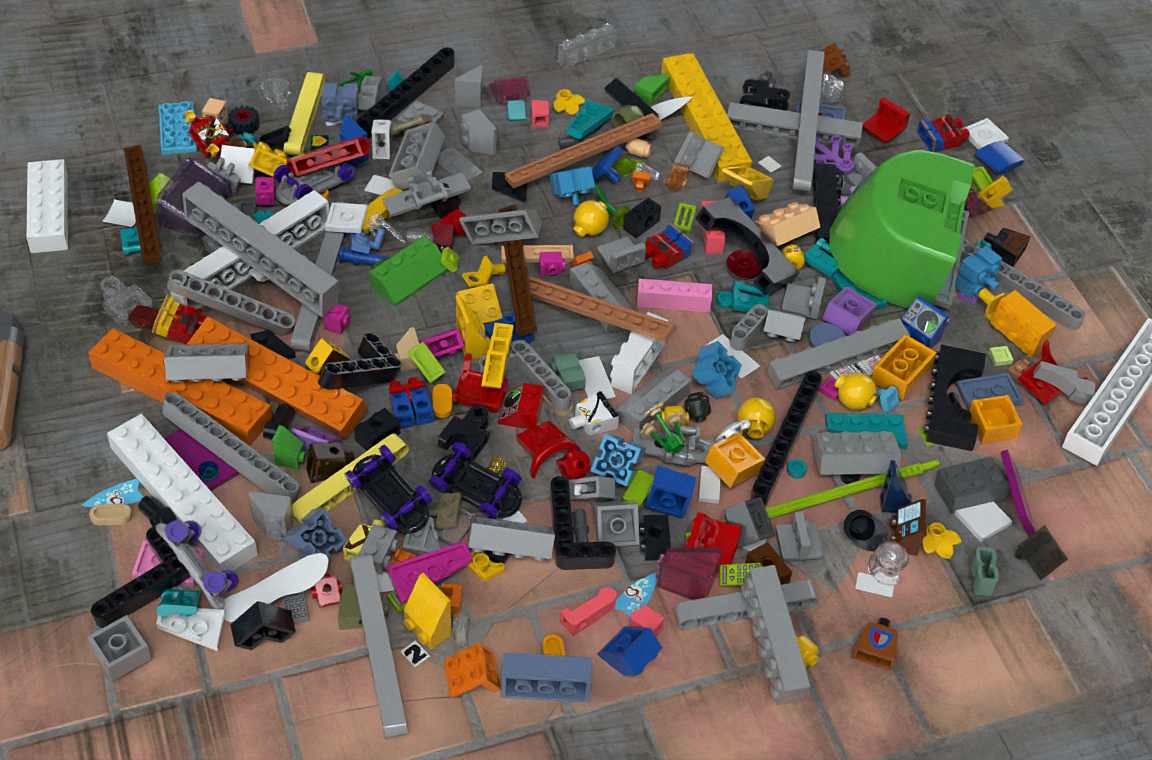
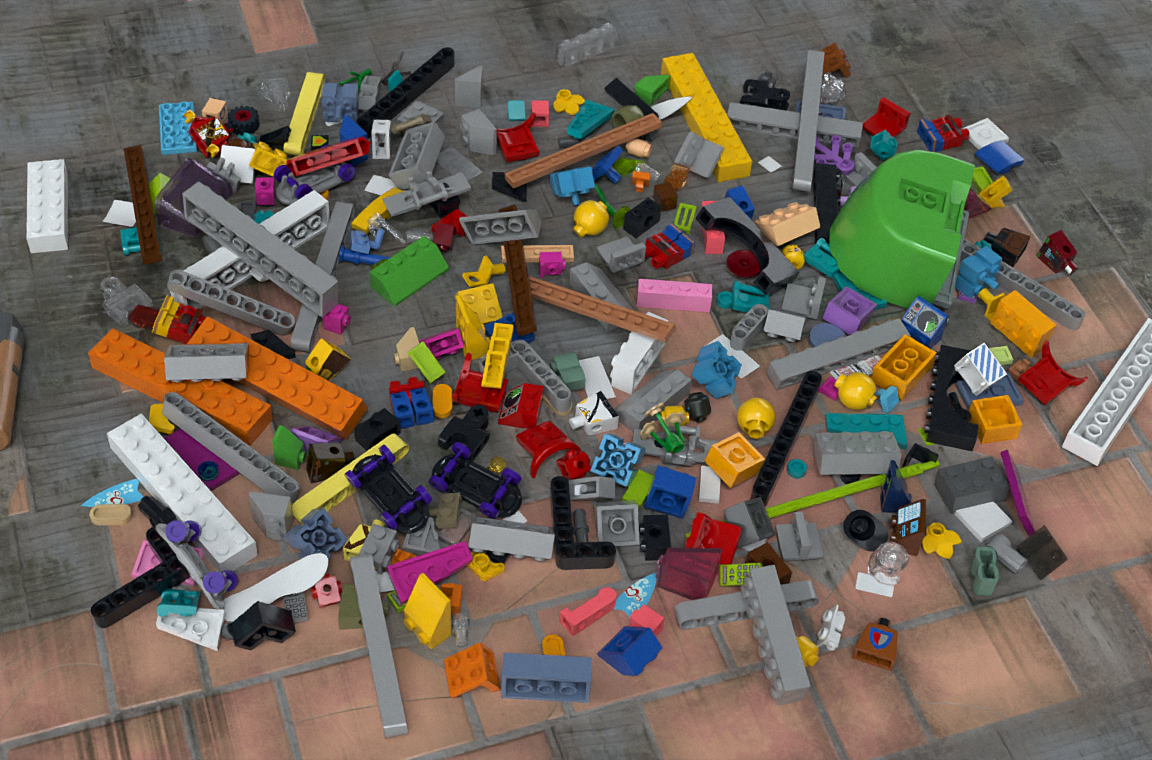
light grey brick [87,615,152,682] -> none
black piece [263,403,295,439] -> none
black beam [318,333,401,390] -> none
white tile [325,203,368,233] -> none
sticker [400,641,430,667] -> none
lime plate [441,247,460,273] -> none
clear pink slope [489,76,531,104] -> none
orange tile [570,251,594,268] -> none
white dish [715,420,751,443] -> none
yellow slope [722,165,774,201] -> none
light grey slope [1033,361,1095,405] -> none
none -> yellow piece [149,404,175,434]
none -> dark grey hinge [221,621,233,640]
none -> clear smoke plant [381,51,411,86]
none -> red piece [496,112,539,162]
none -> reddish brown brick [653,182,678,212]
none -> white hinge [817,605,845,650]
none -> teal brick [870,130,898,161]
none -> black bracket [902,443,939,467]
none -> white container [954,343,1007,396]
none -> light grey piece [985,534,1028,574]
none -> dark red torso [1036,230,1078,275]

